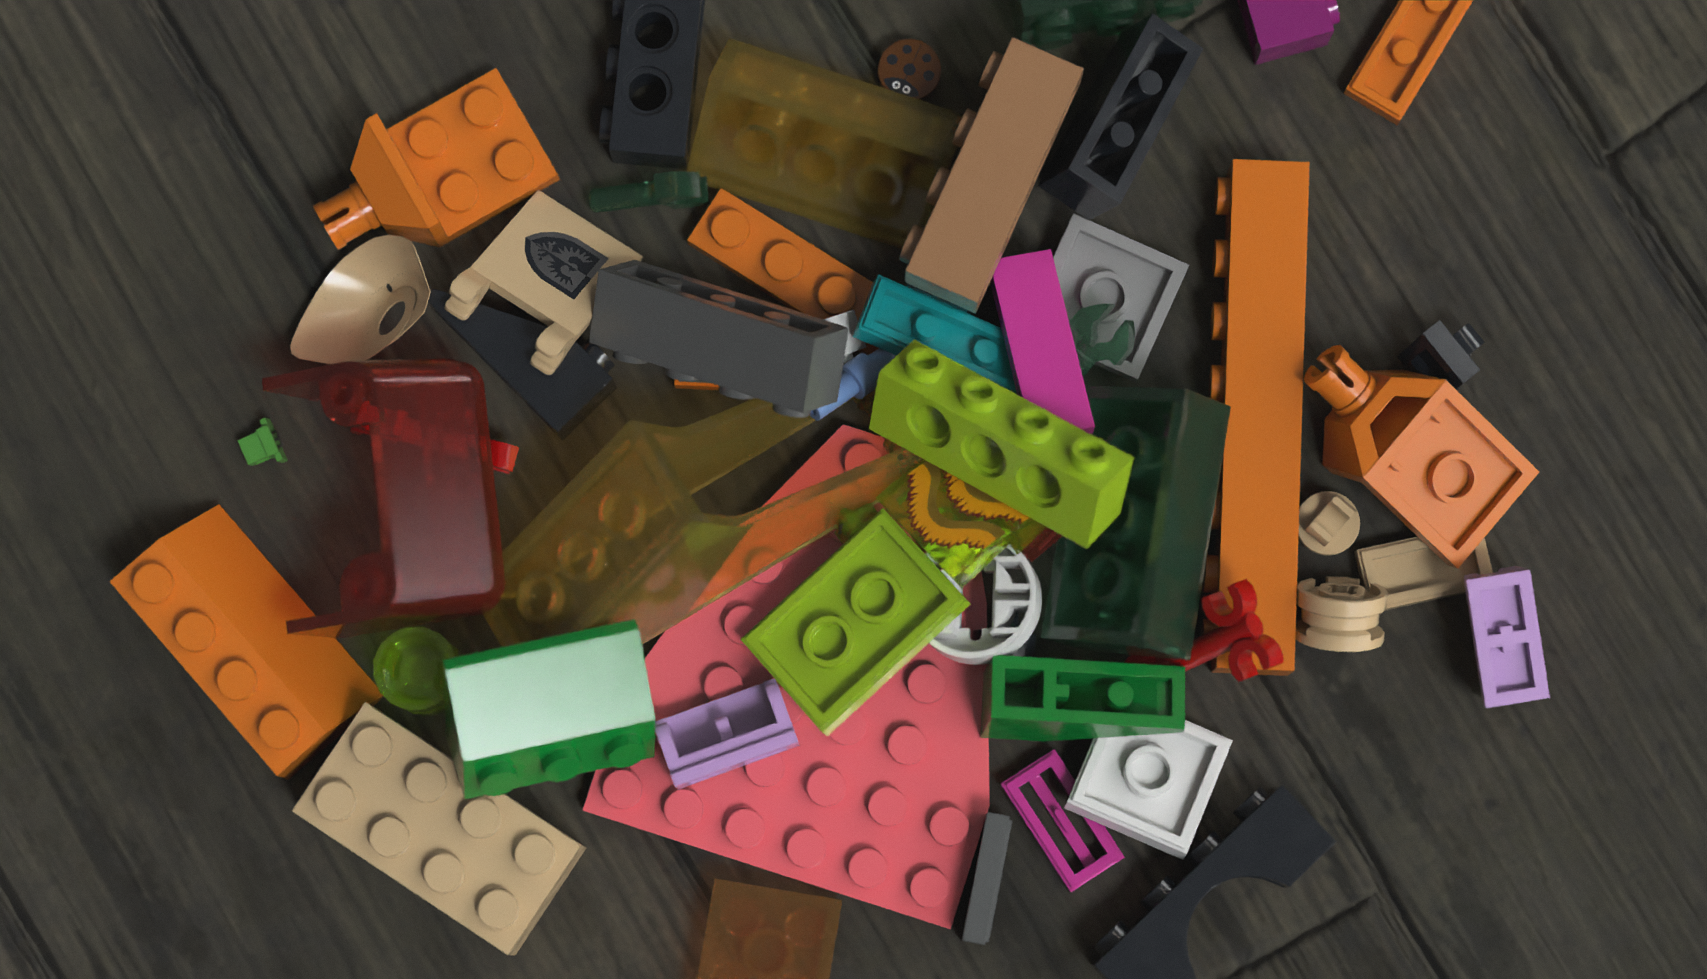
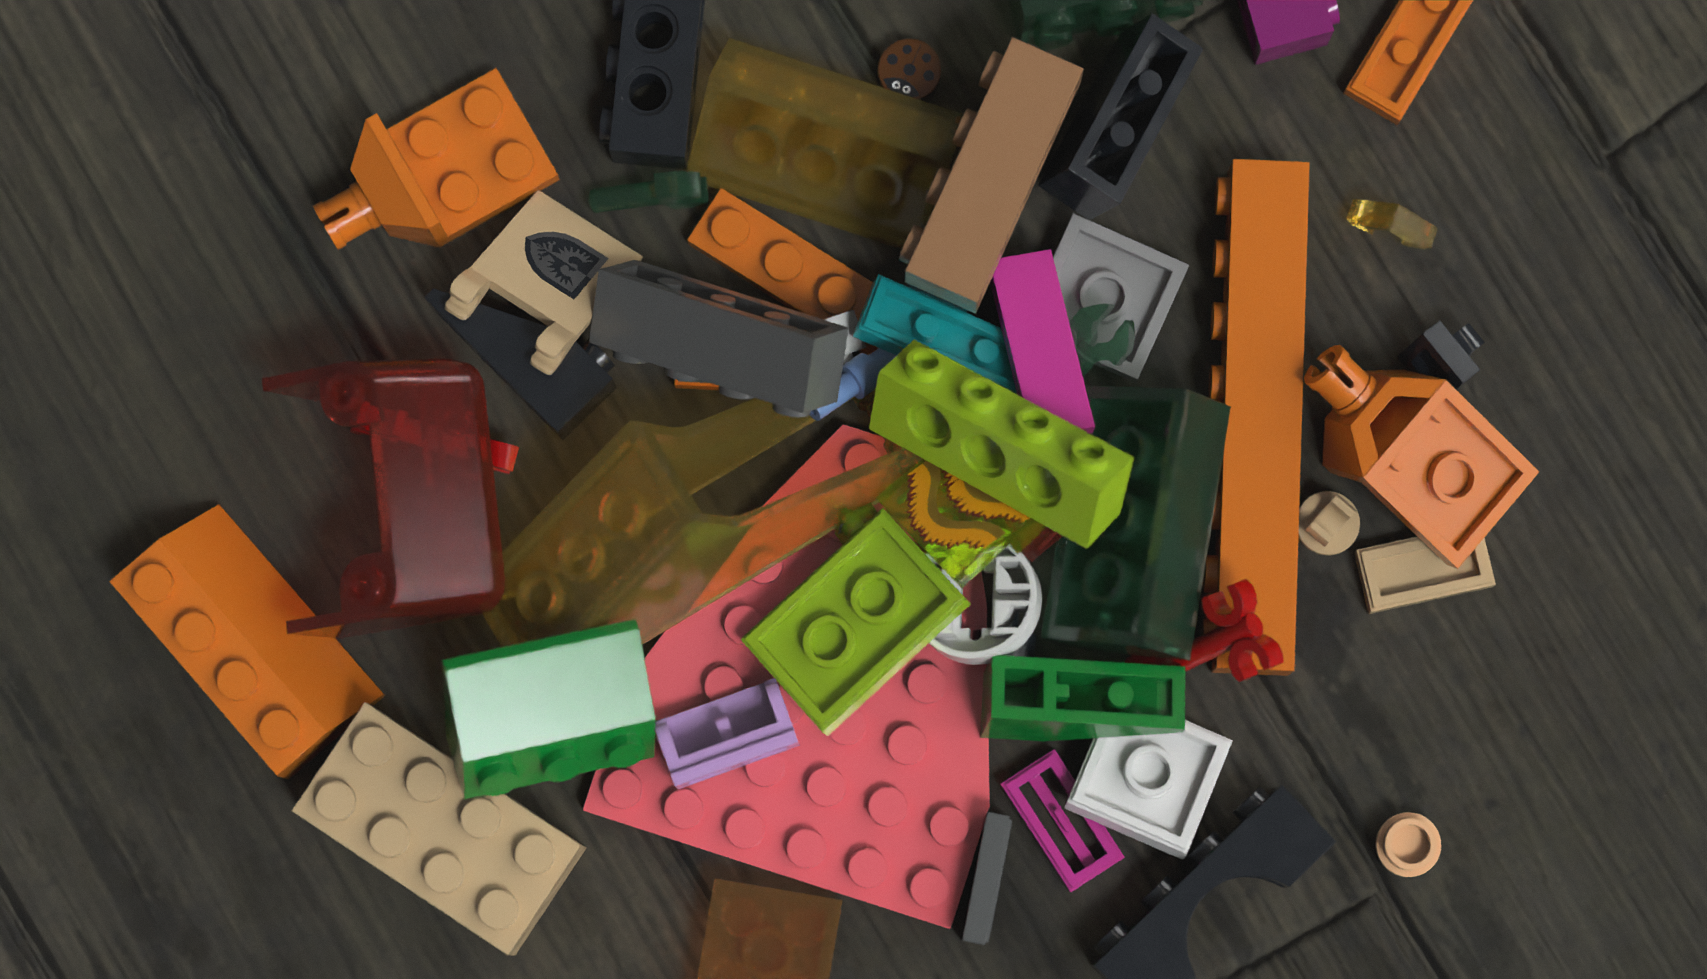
bright green piece [238,418,288,466] -> none
tan piece [290,234,431,366] -> none
clear neon green wheel [373,627,462,716] -> none
tan wheel [1295,576,1388,652] -> none
lavender hinge [1464,566,1550,708] -> none
none -> clear yellow tile [1346,199,1438,250]
none -> light nougat plate [1375,812,1441,877]

